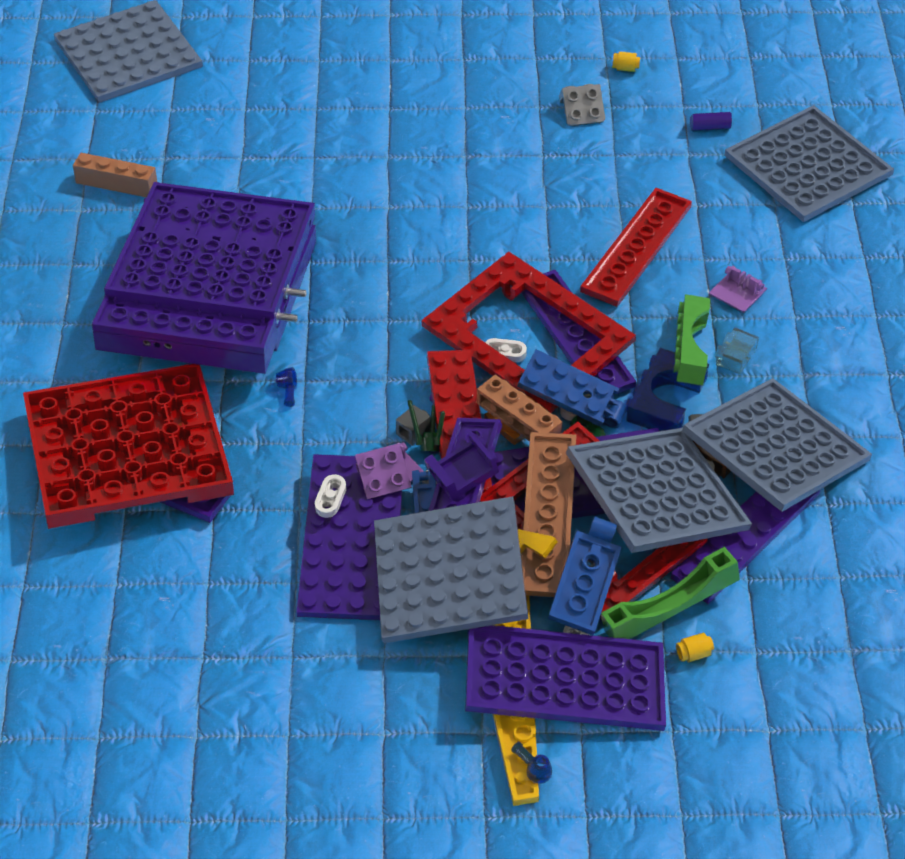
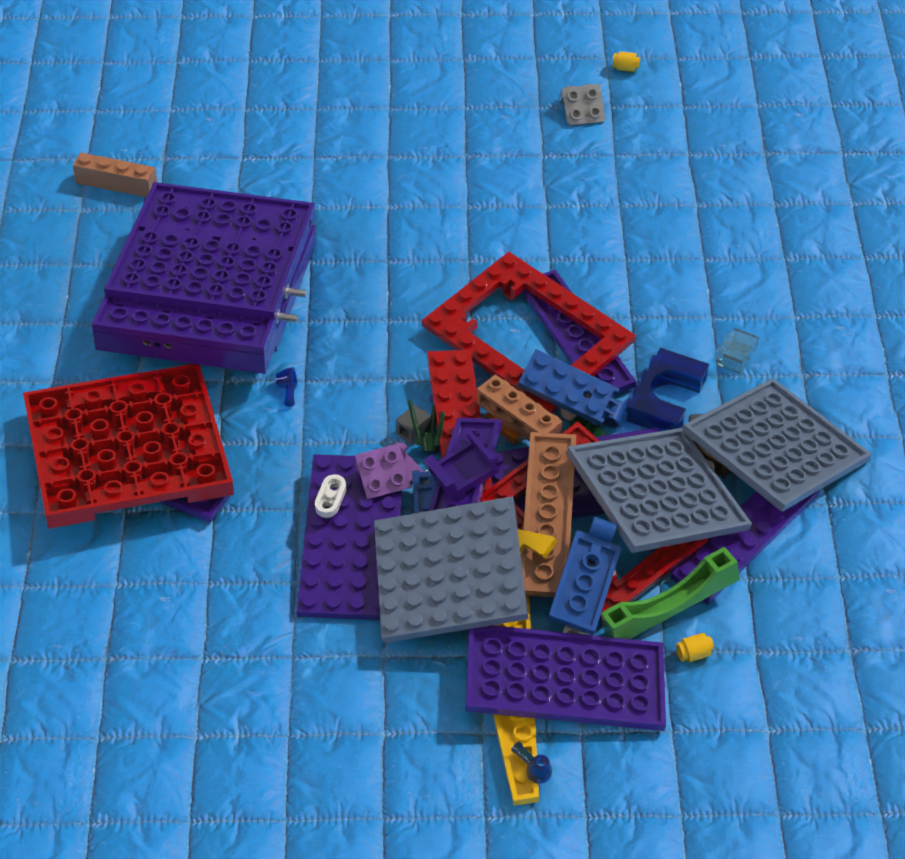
sand blue plate [54,0,203,103] -> none
white plate [485,338,527,362] -> none
red plate [580,188,692,307] -> none
bright green arch [673,294,710,386] -> none
dark purple brick [690,112,732,131] -> none
medium lavender hinge [709,266,767,313] -> none
sand blue plate [724,105,894,222] -> none

